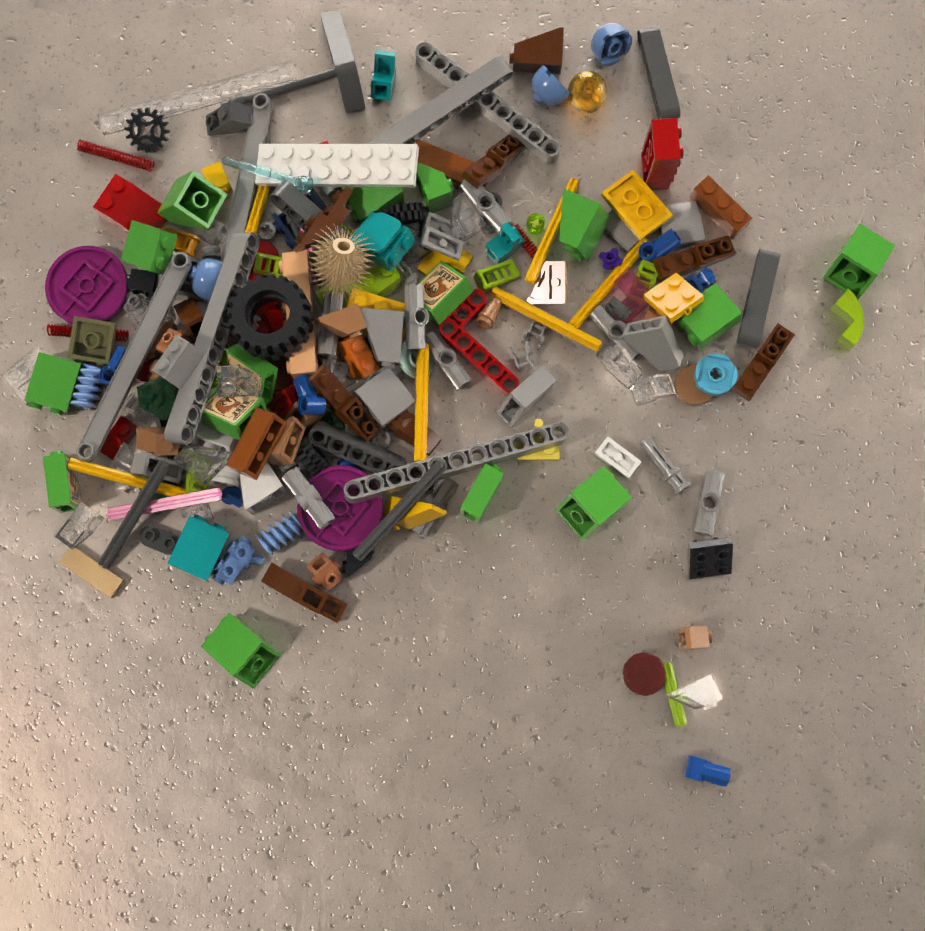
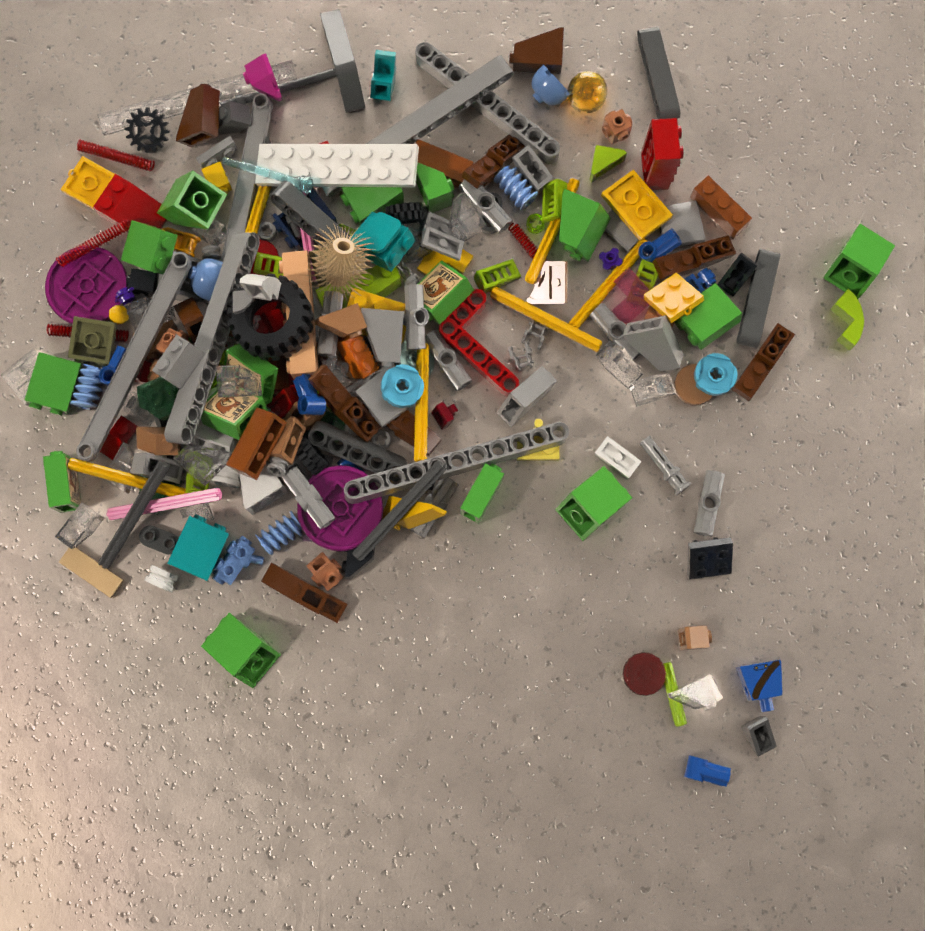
blue plate [221,486,243,508] -> none
reddish brown slope [293,186,353,253] -> none
medium nougat cone [476,297,502,329] -> none
teal brick [485,222,525,264] -> none
medium blue cylinder [591,23,632,66] -> none
dark grey pin [605,296,633,321] -> none
none -> red piece [56,218,130,267]
none -> yellow plate [61,156,115,210]
none -> yellow rock [109,305,129,325]
none -> dark purple plate [114,287,136,306]
none -> white wheel [144,565,179,593]
none -> reddish brown slope [176,84,220,147]
none -> light grey plate [196,136,238,168]
none -> light grey tile [233,290,255,314]
none -> white slope [240,274,281,301]
none -> dark pink slope [243,53,283,102]
none -> light grey bush [266,457,288,477]
none -> medium azure plate [380,364,424,408]
none -> dark red tile [431,402,458,430]
none -> light blue piece [494,165,538,210]
none -> light grey slope [512,145,554,191]
none -> lime slope [542,178,567,223]
none -> lime slope [589,145,627,183]
none -> nougat brick [602,109,633,144]
none -> black slope [717,252,758,297]
none -> blue torso [736,660,782,712]
none -> dark grey slope [741,716,777,757]

